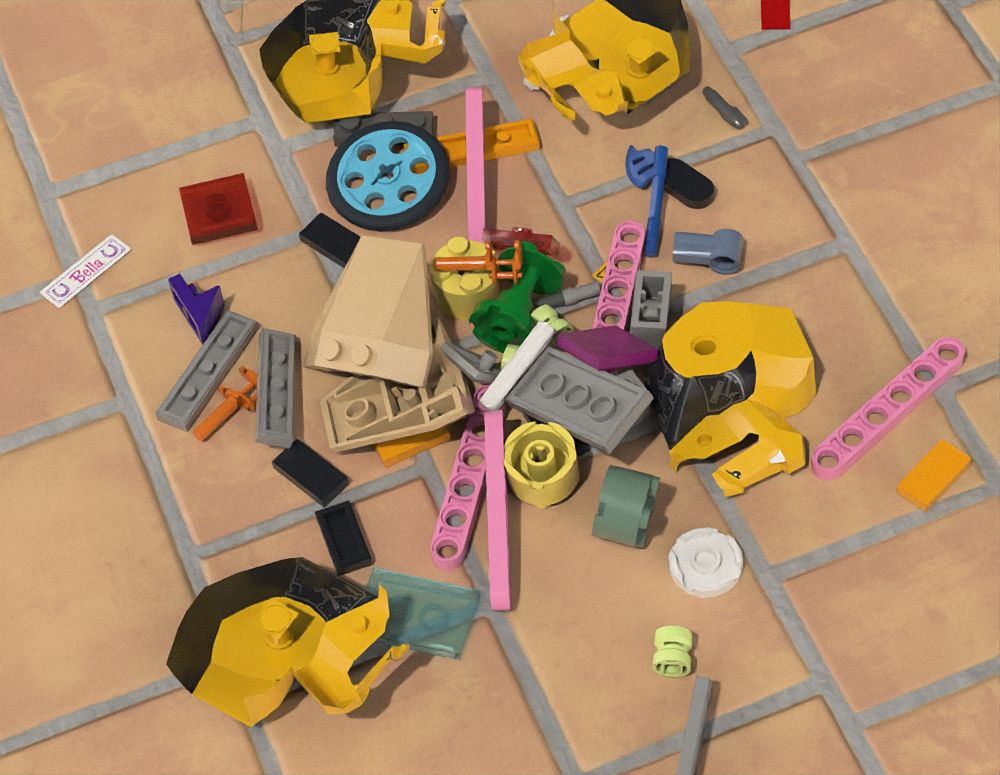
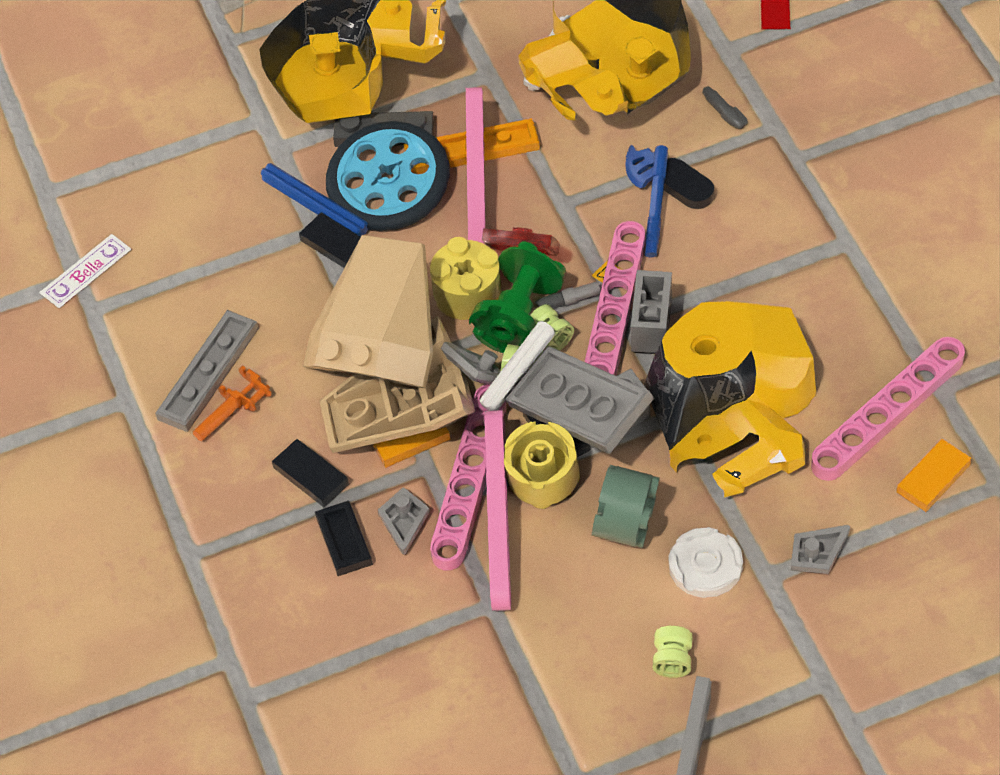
yellow piece [166,557,410,727] -> none
dark purple slope [168,273,224,345] -> none
clear red plate [179,173,258,245] -> none
light grey tile [255,328,296,449] -> none
clear light blue tile [365,567,481,661] -> none
orange piece [434,240,523,285] -> none
magenta tile [557,325,658,371] -> none
sand blue piece [672,229,743,275] -> none
none -> blue axle [261,163,368,237]
none -> light grey piece [378,487,430,554]
none -> light grey piece [791,525,850,574]

